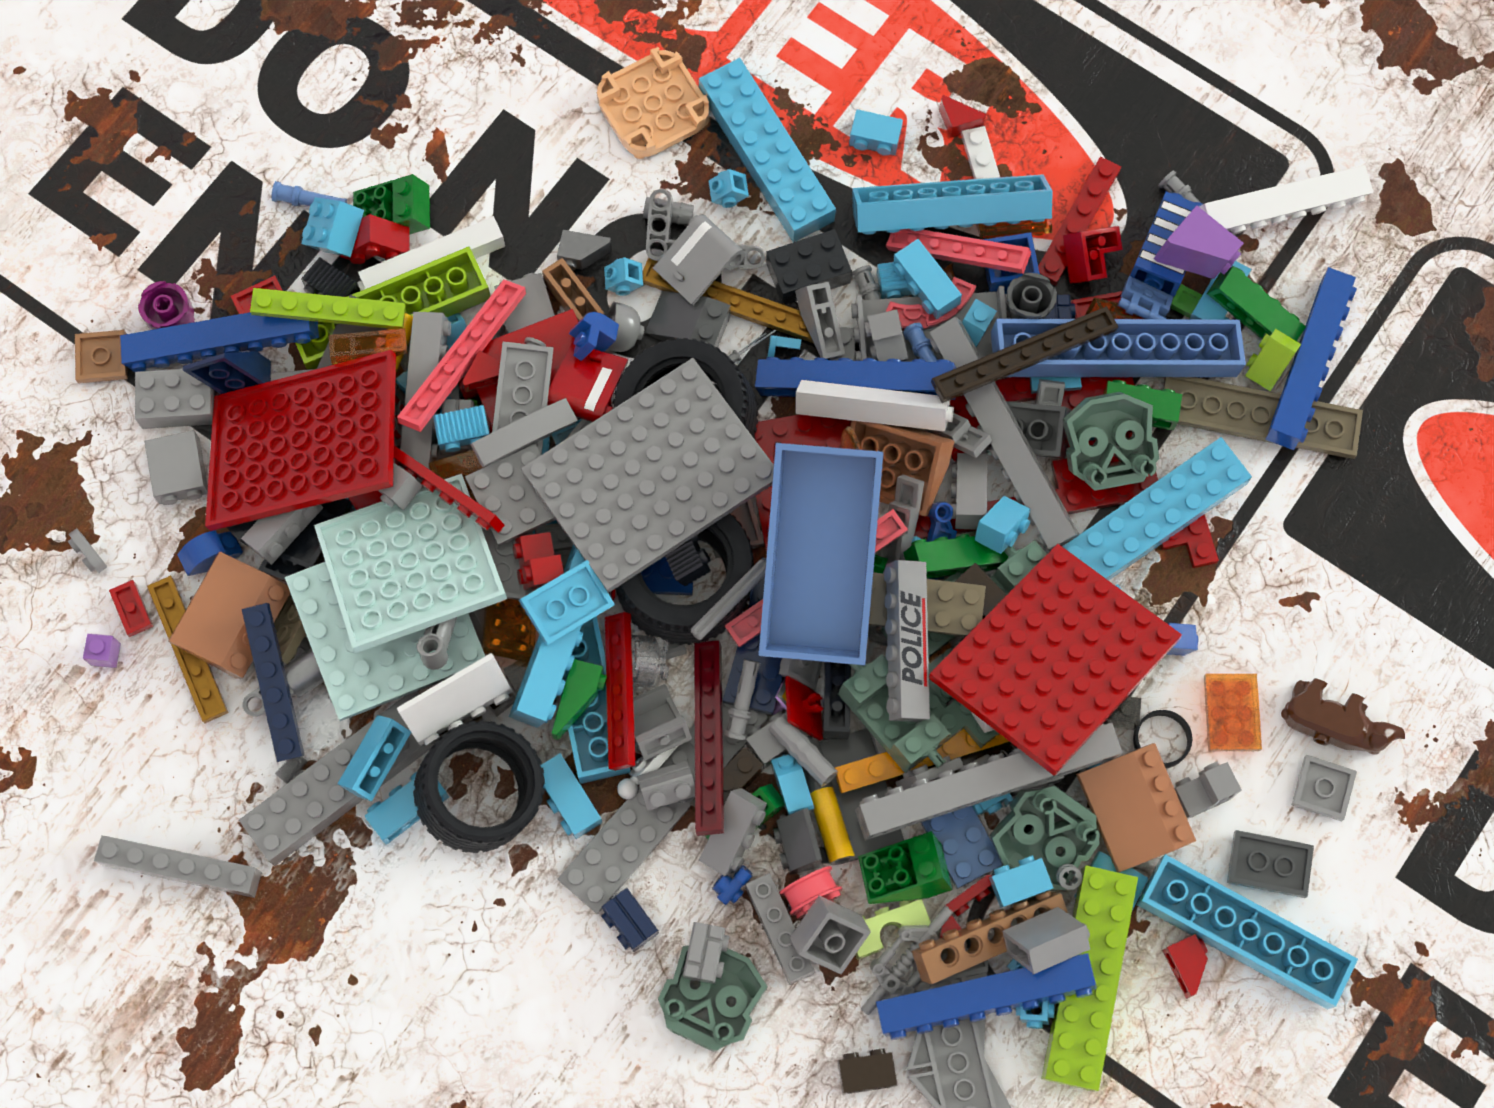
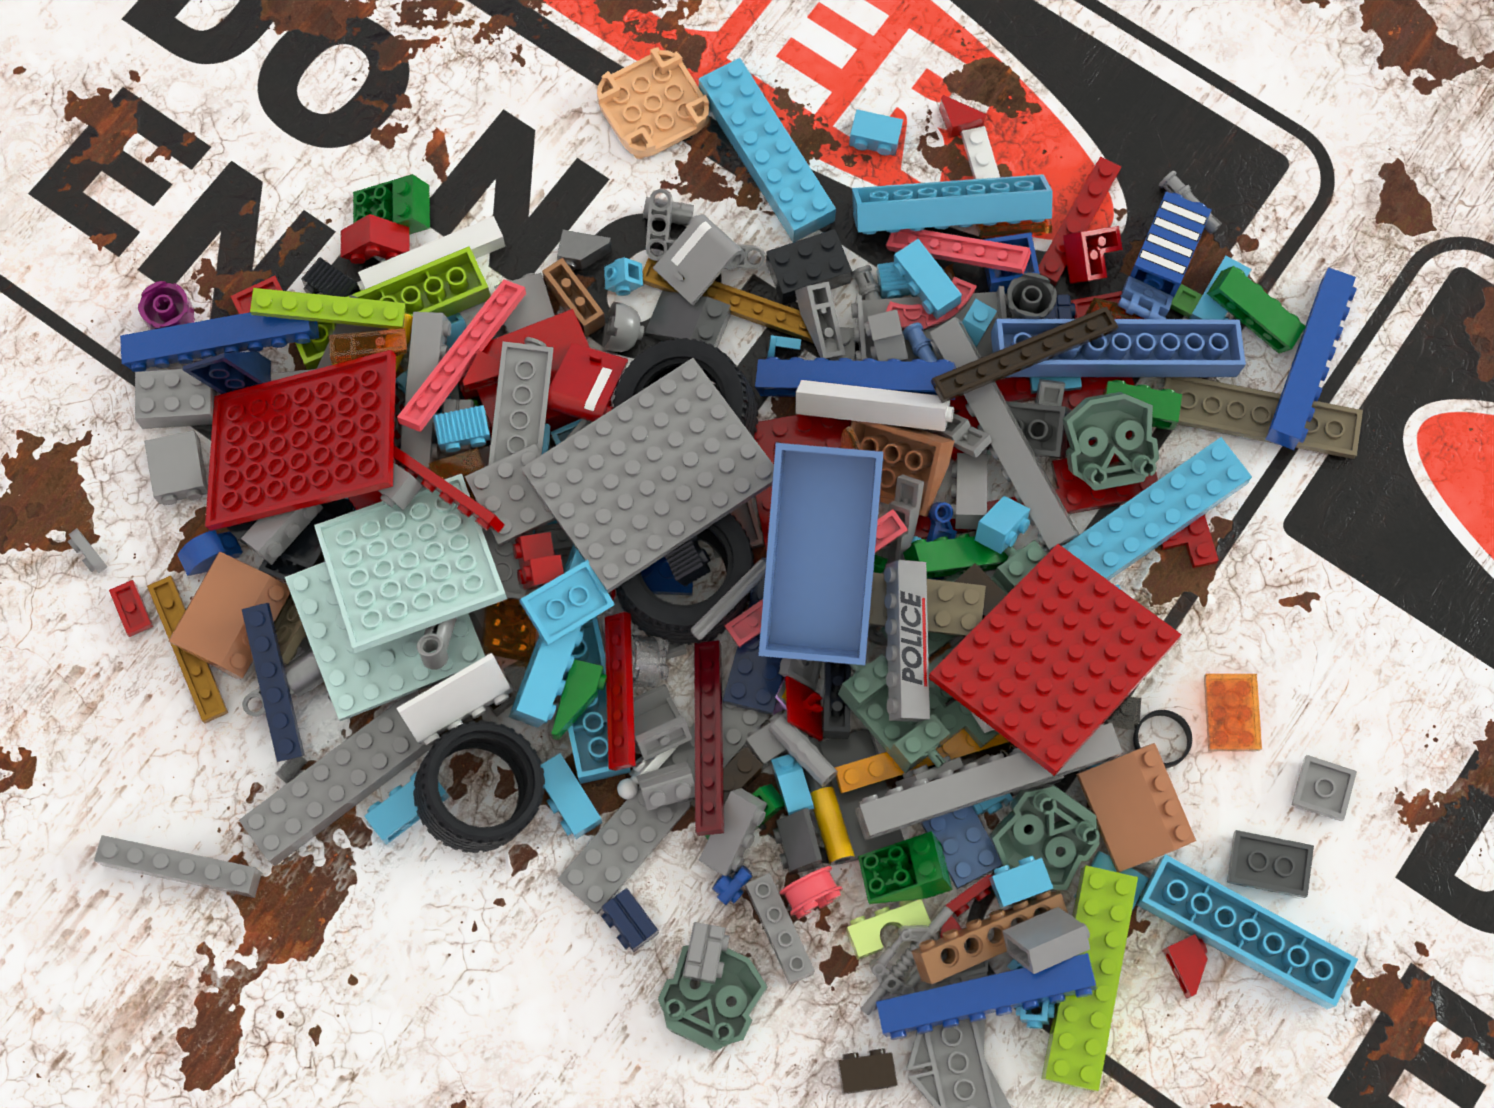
medium nougat plate [75,330,128,383] -> none
medium lavender brick [83,633,121,668] -> none
medium blue pin [271,181,347,206] -> none
medium azure brick [301,197,364,257] -> none
medium azure brick [337,715,411,801] -> none
light grey slope [471,398,578,467] -> none
blue brick [569,312,619,361] -> none
medium azure brick [709,169,749,208] -> none
light grey pin [723,659,760,740] -> none
piece [728,330,776,363] -> none
light grey brick [790,895,871,974] -> none
light grey bush [1056,864,1082,890] -> none
medium lavender slope [1153,206,1244,279] -> none
brick [1167,623,1199,656] -> none
light grey brick [1175,761,1242,819] -> none
white brick [1199,165,1374,235] -> none
lime brick [1245,329,1301,391] -> none
reddish brown animal [1281,678,1405,755] -> none

